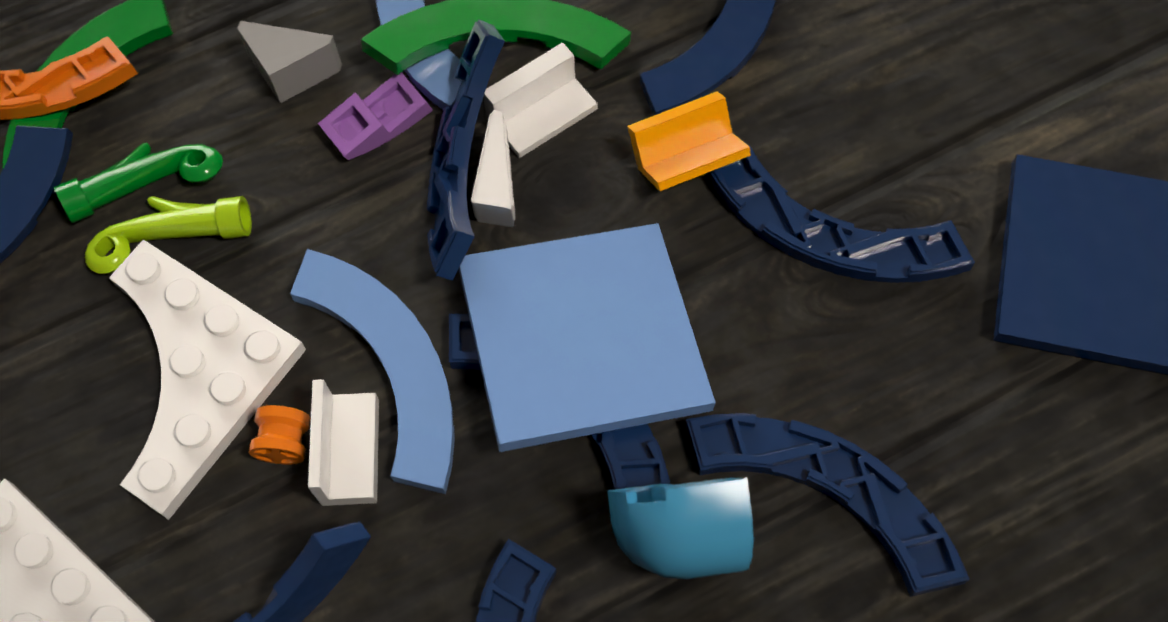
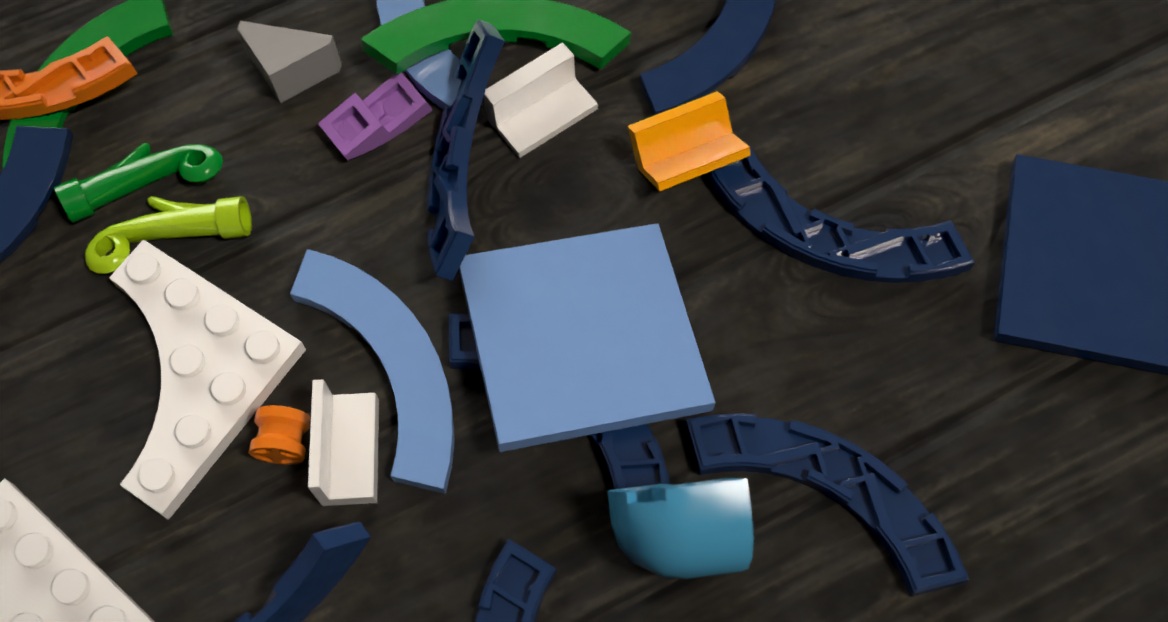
white slope [471,110,515,227] -> none

